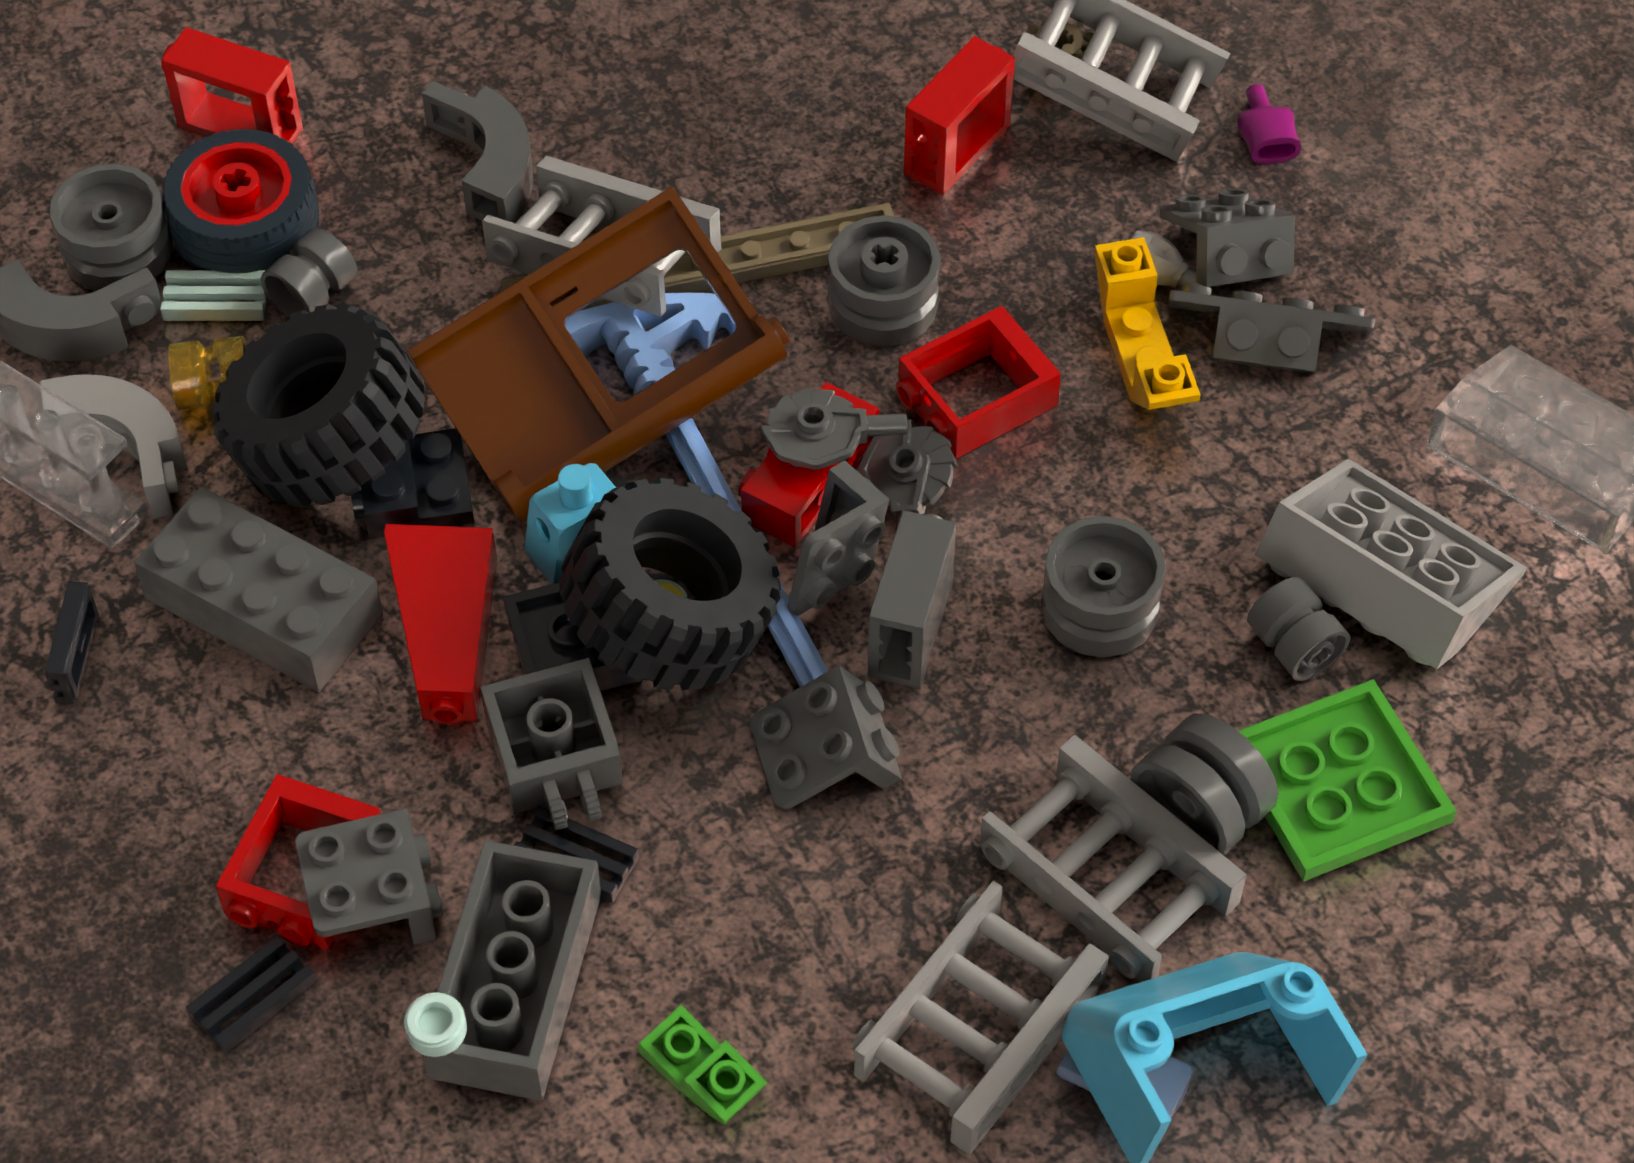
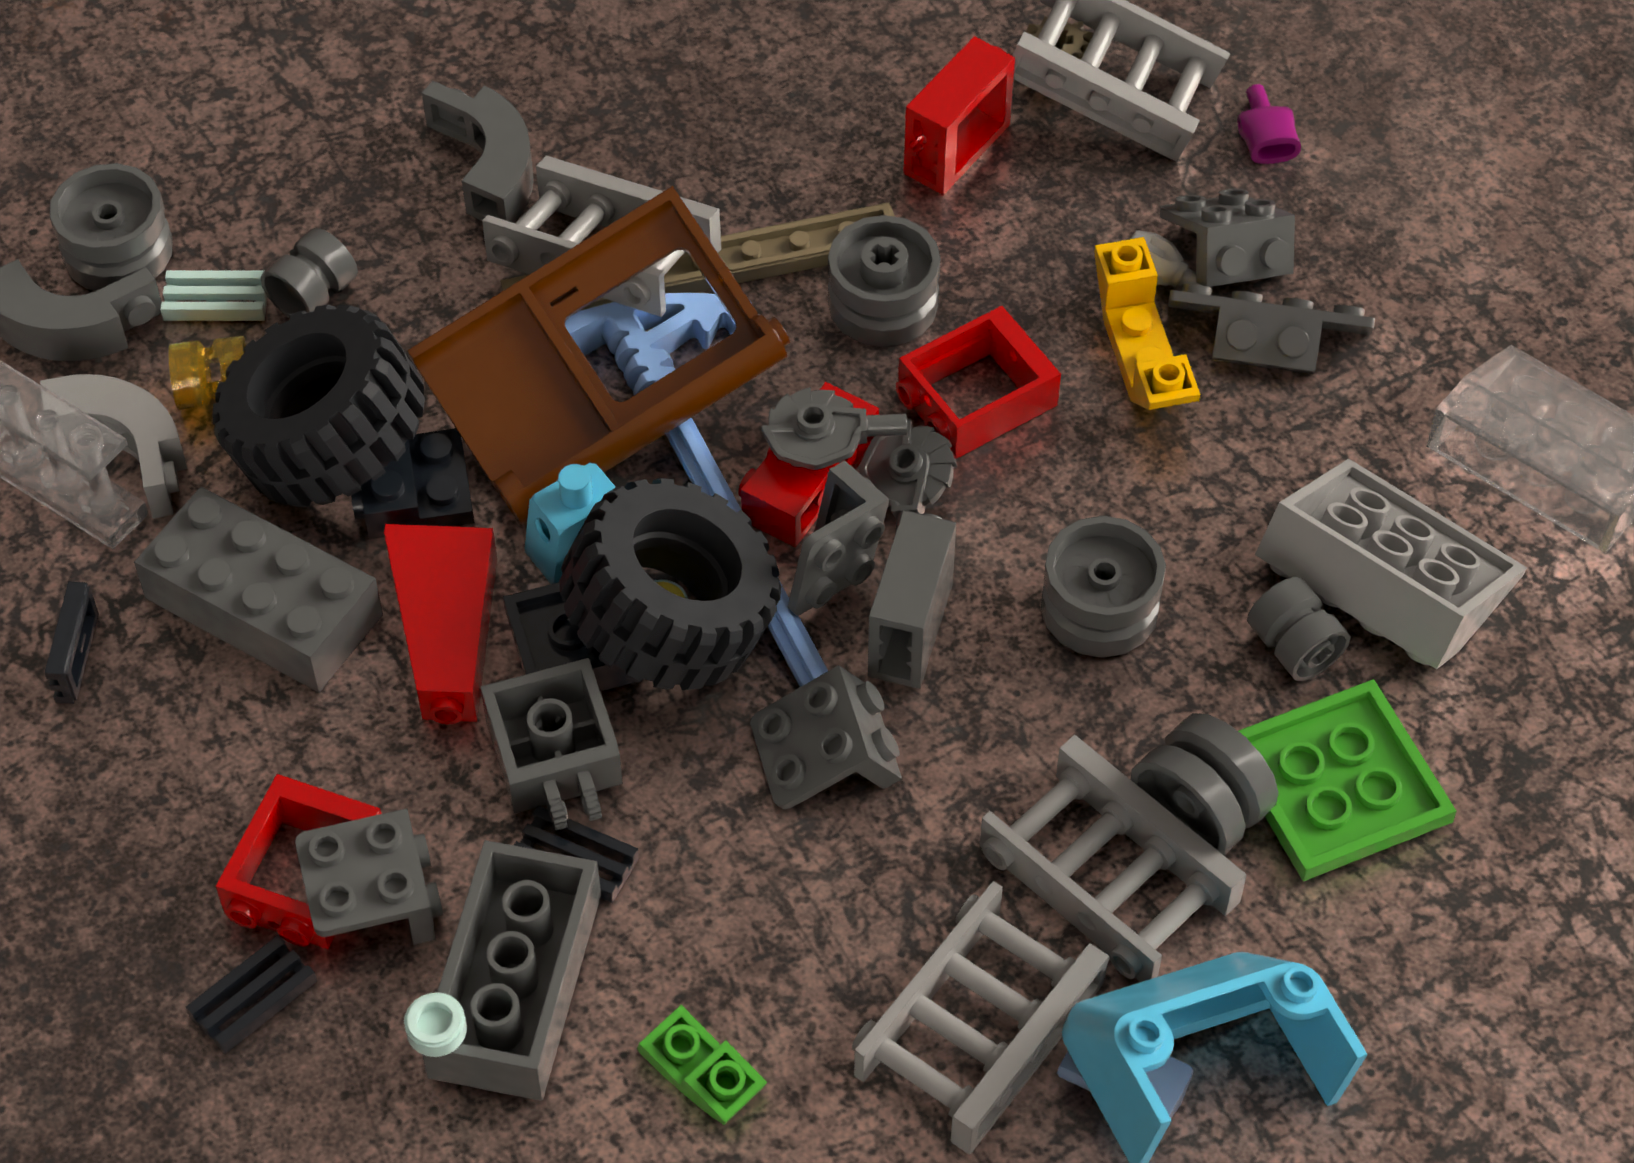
red window [161,27,303,144] -> none
black wheel [163,129,319,273] -> none

